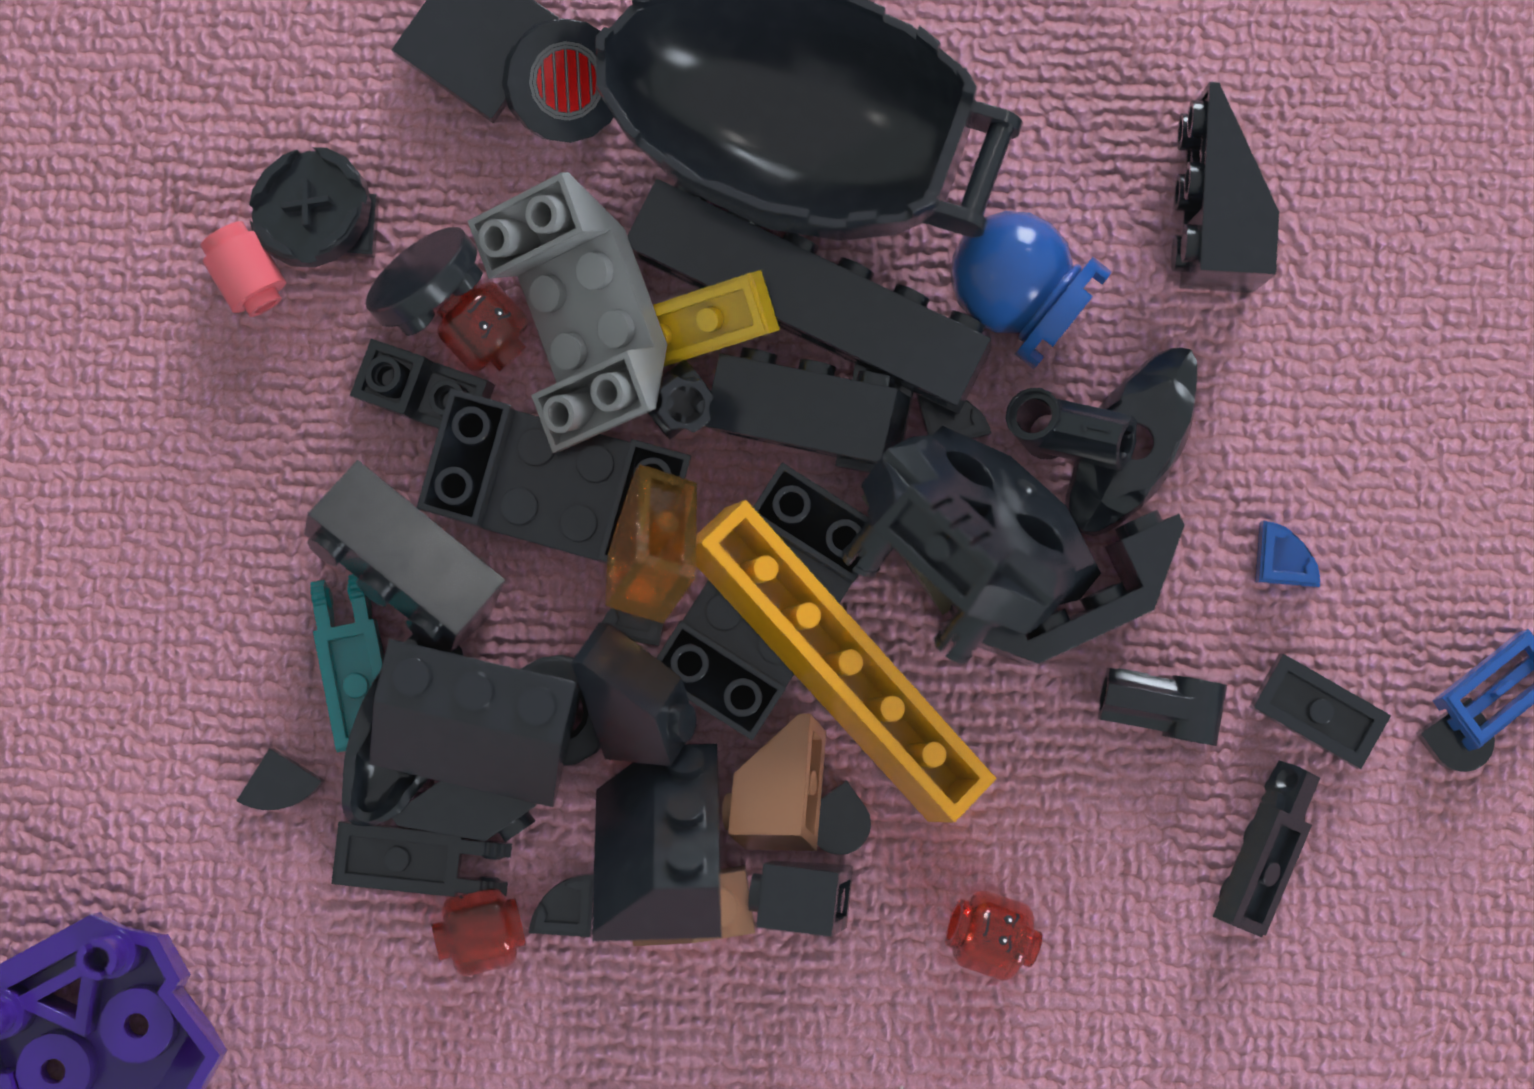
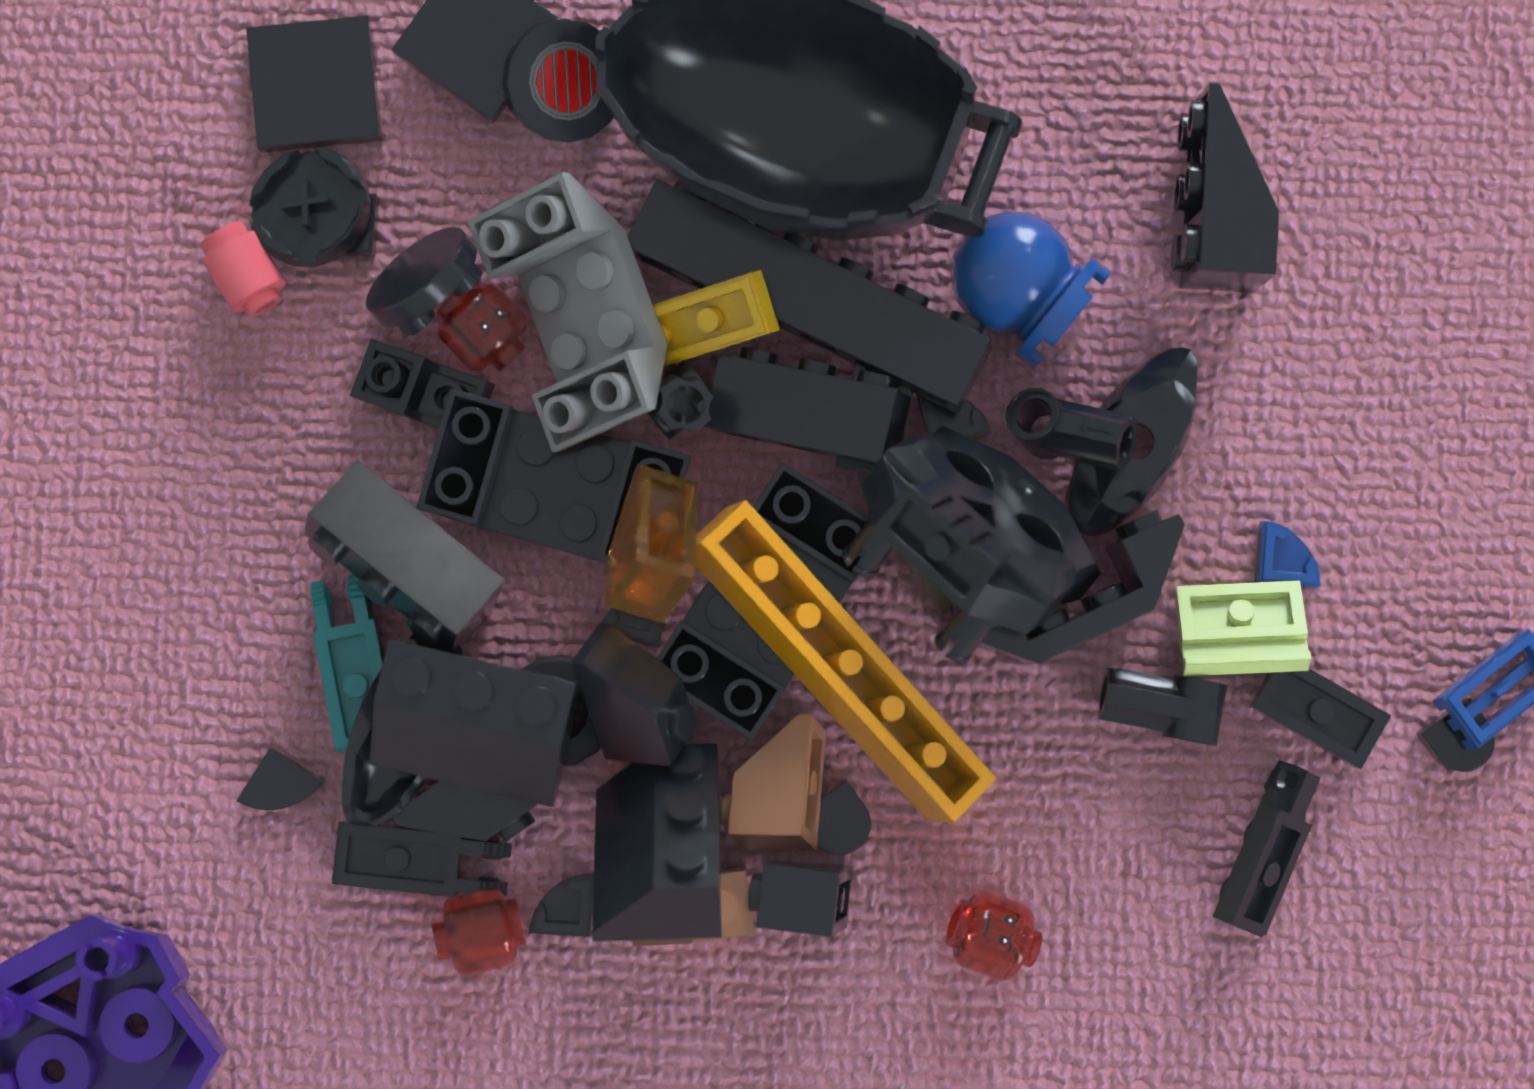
none -> black tile [246,15,383,153]
none -> yellowish green plate [1174,581,1311,676]

